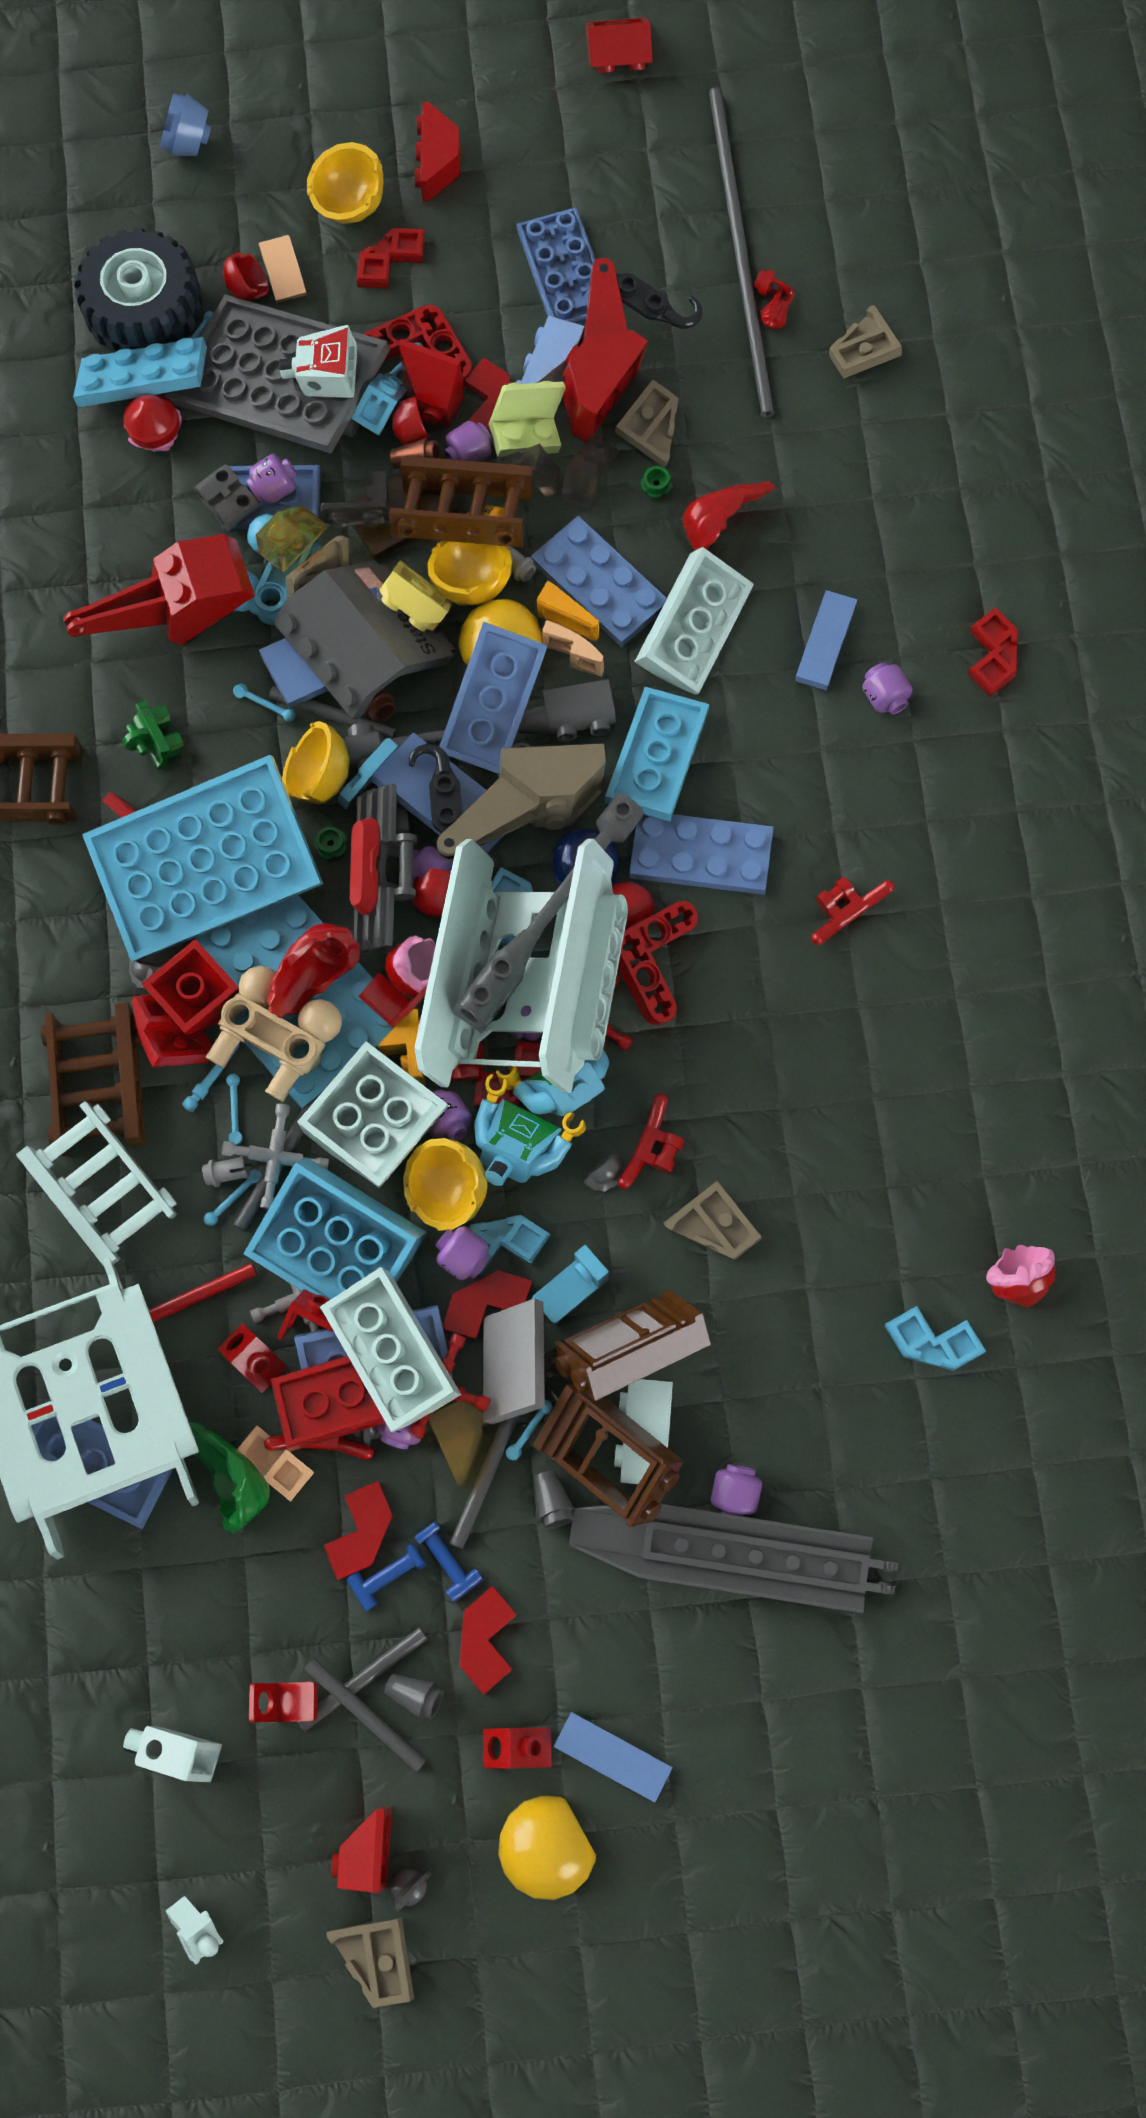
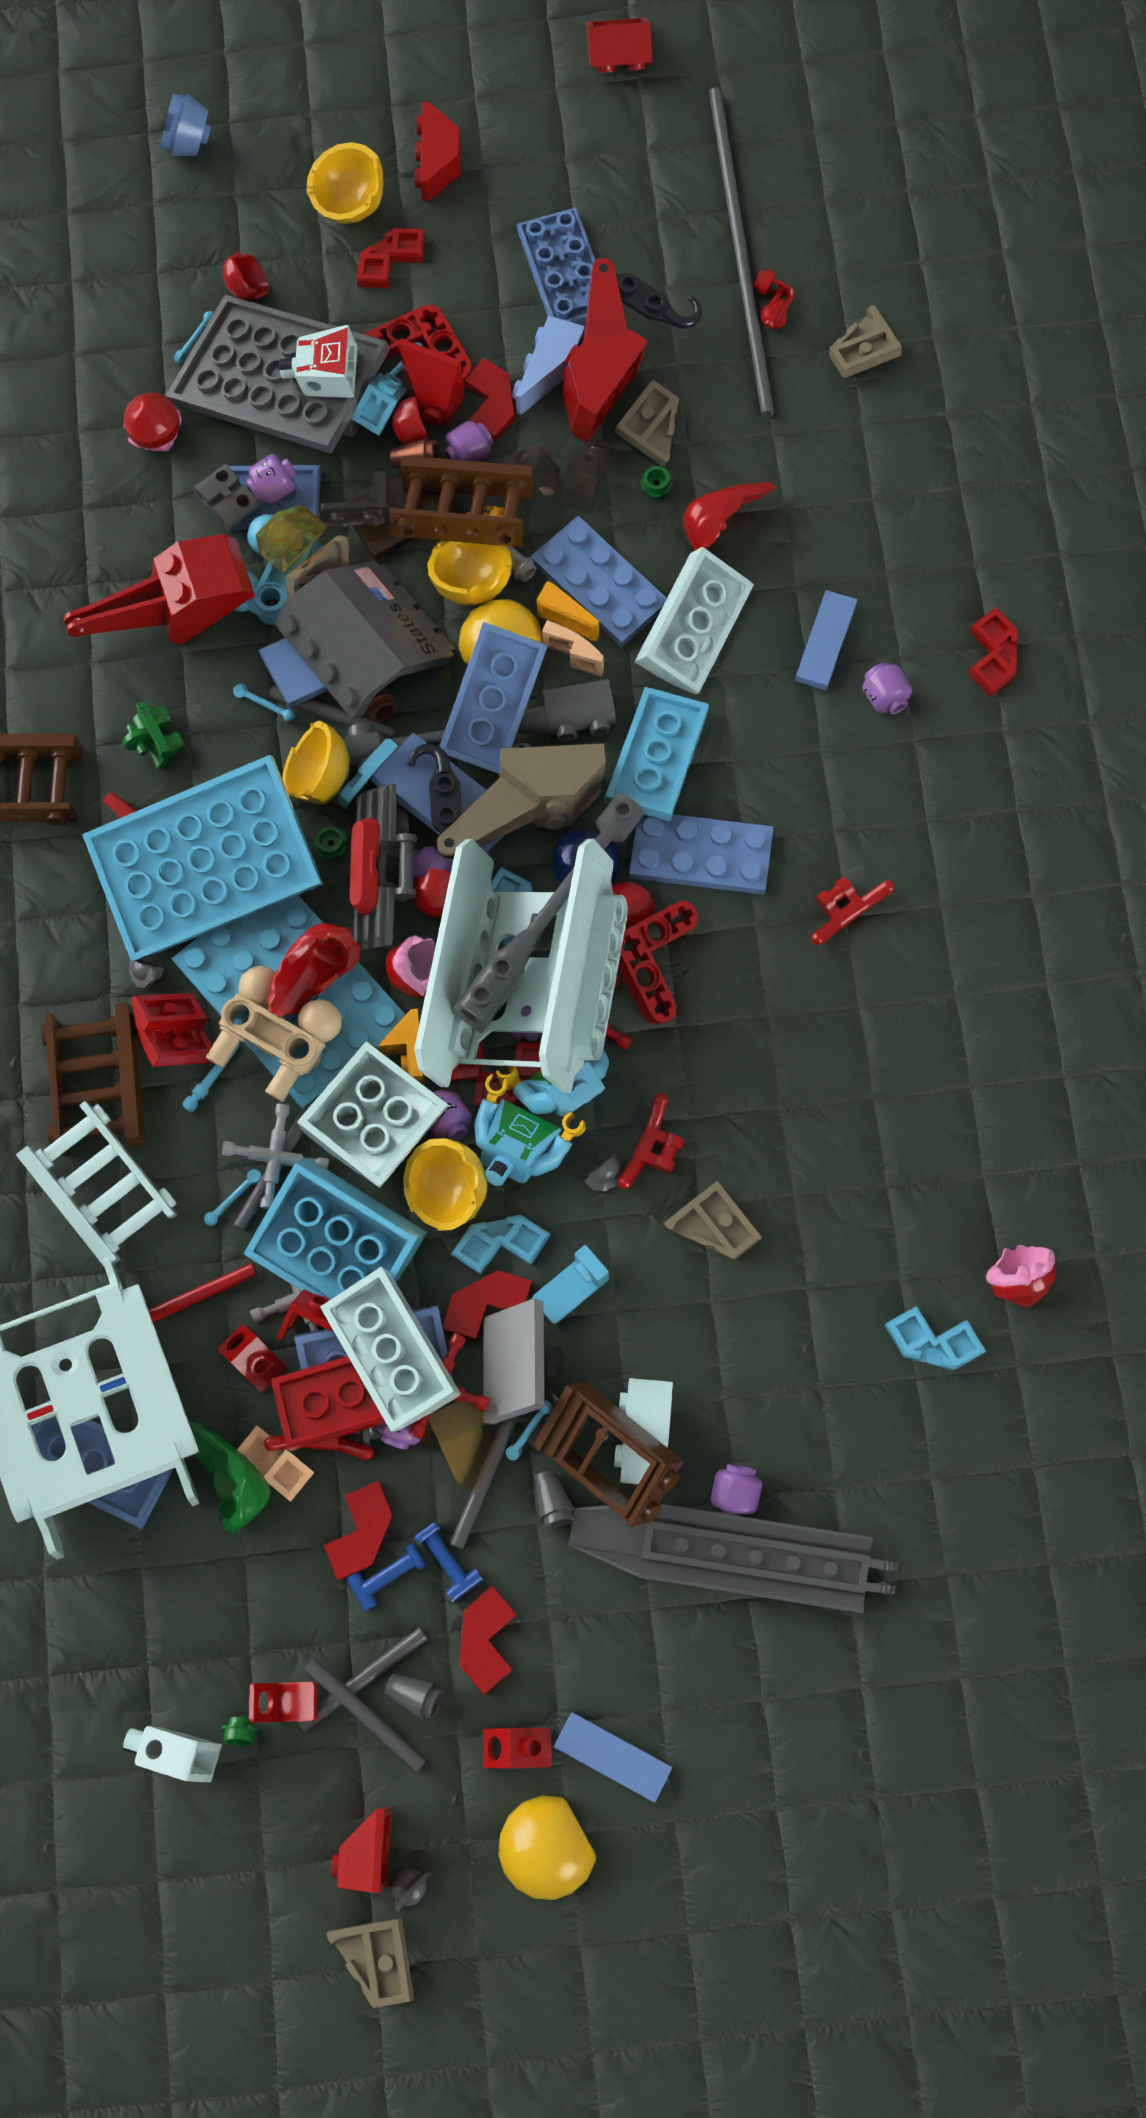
medium azure plate [73,337,207,408] -> none
black wheel [74,228,203,353] -> none
red slope [141,939,239,1035] -> none
light aqua piece [166,1896,223,1964] -> none
light grey pin [202,1156,250,1187] -> none
medium azure hinge [226,1073,243,1146] -> none
light nougat slope [259,235,307,303] -> none
red bracket [359,973,427,1028] -> none
light yellow slope [379,560,452,632] -> none
medium lavender head [435,1226,490,1280] -> none
yellowish green bracket [488,381,566,457] -> none
door [555,1289,711,1401] -> none
none -> green plate [221,1717,258,1747]

